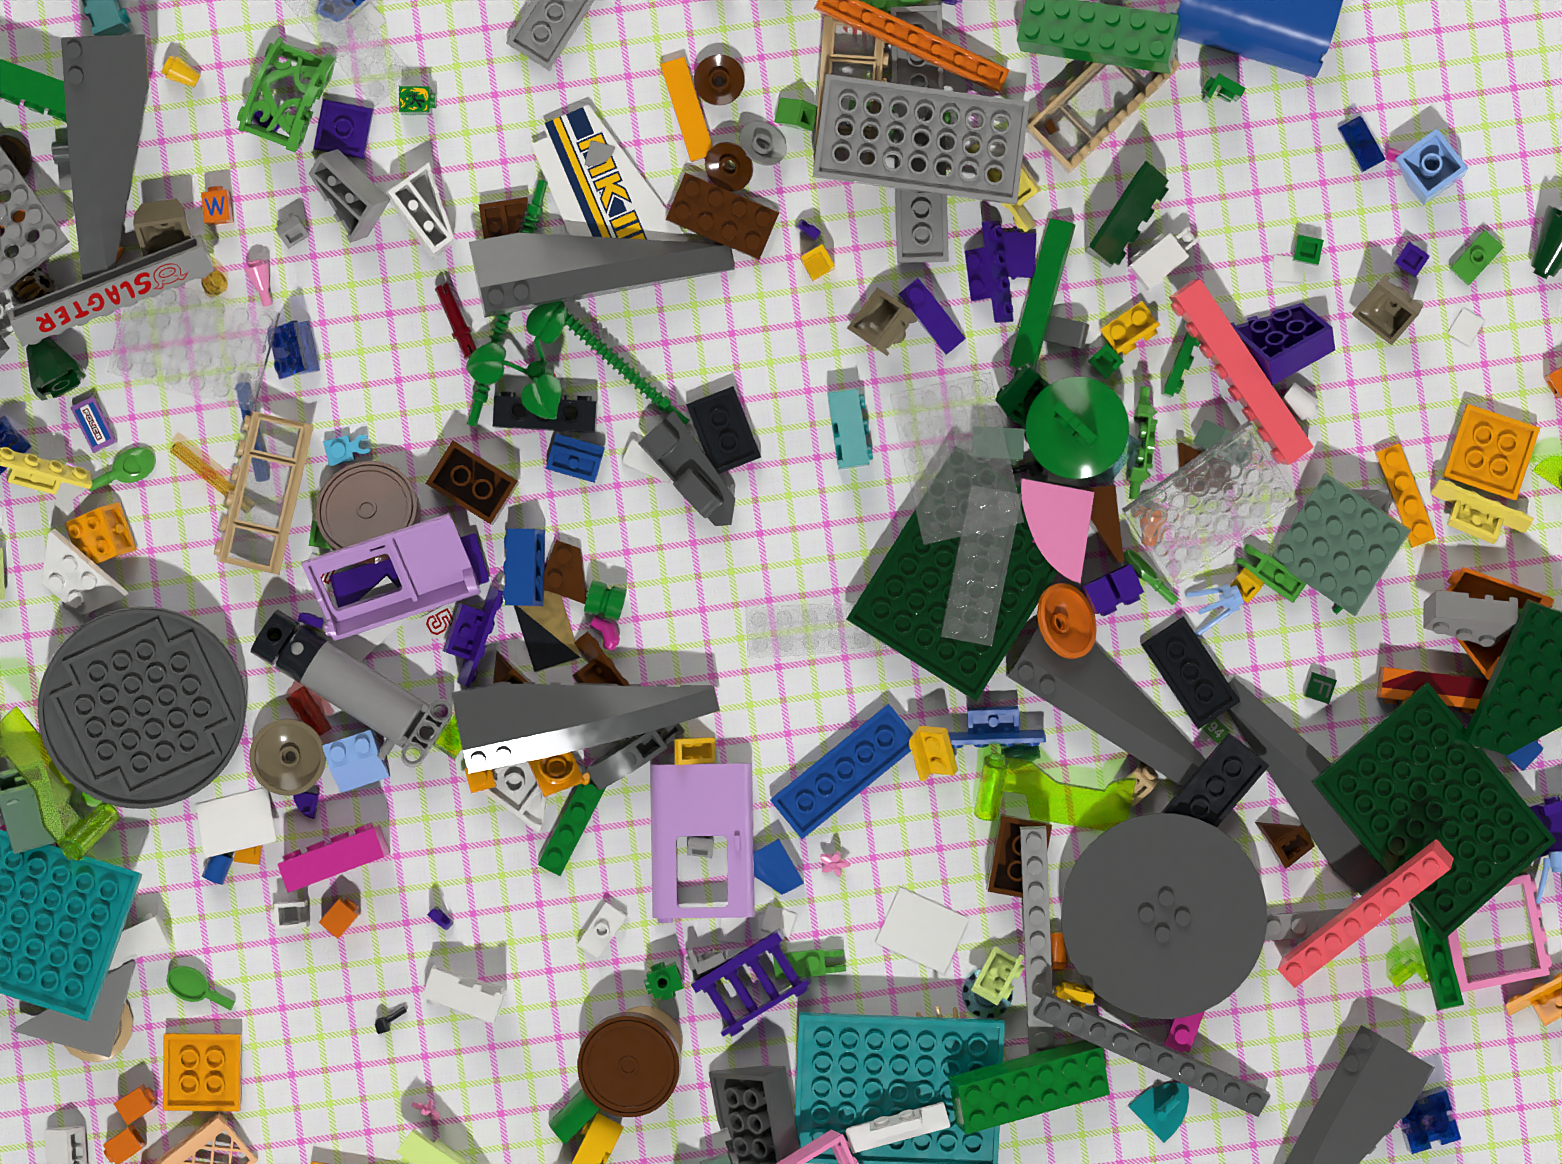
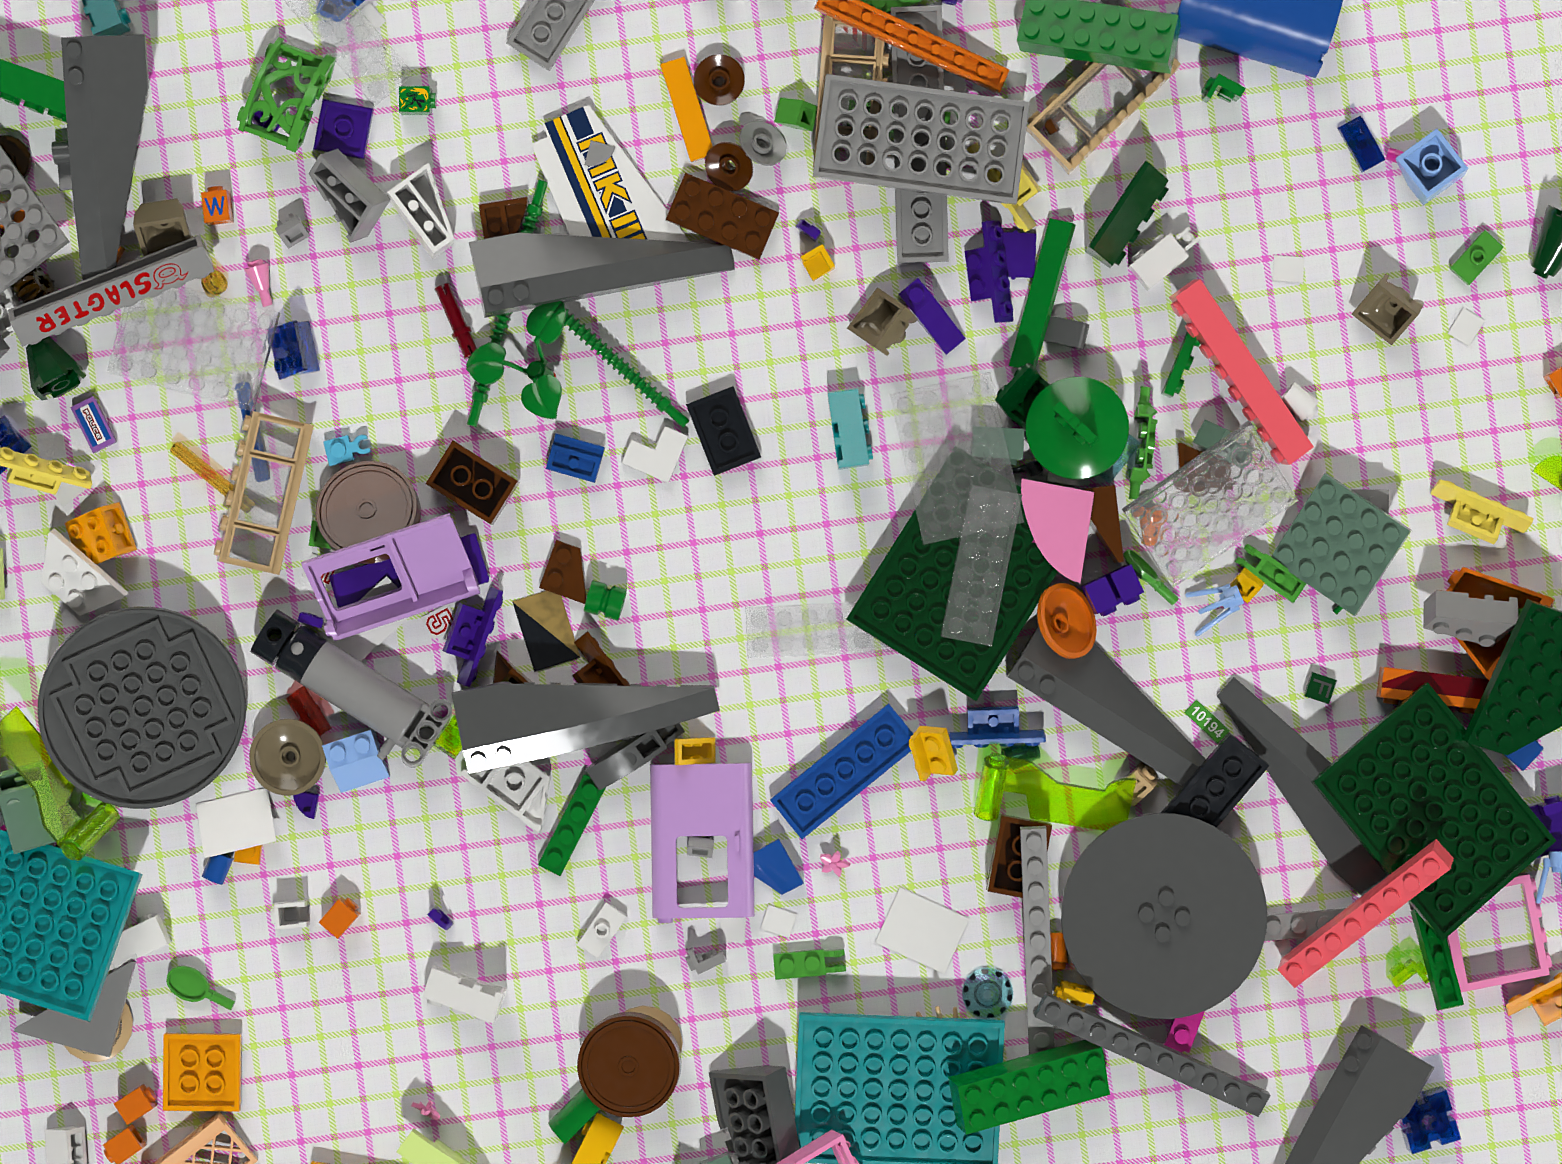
bright green piece [89,447,156,492] -> none
yellow cone [161,55,201,88] -> none
dark pink brick [277,822,390,893] -> none
black hand [375,1007,407,1034] -> none
light orange plate [465,768,497,793] -> none
black brick [492,391,598,433] -> none
blue brick [503,529,545,606] -> none
light orange hat [527,752,590,797] -> none
dark pink arm [590,615,620,651] -> none
dark grey panel [638,411,736,526] -> none
green brick [644,962,685,1001] -> none
dark purple fence [691,928,812,1037] -> none
white bracket [846,1102,950,1153] -> none
yellowish green bracket [971,946,1025,1005] -> none
green plate [1088,343,1125,380] -> none
yellow bracket [1100,301,1160,356] -> none
teal shield [1128,1082,1189,1143] -> none
black tile [1141,616,1241,730] -> none
dark purple wedge [1231,302,1335,385] -> none
reddish brown slope [1255,822,1315,869] -> none
green plate [1292,235,1324,266] -> none
light orange plate [1375,443,1436,548] -> none
dark purple plate [1393,242,1430,278] -> none
light orange plate [1442,404,1540,501] -> none

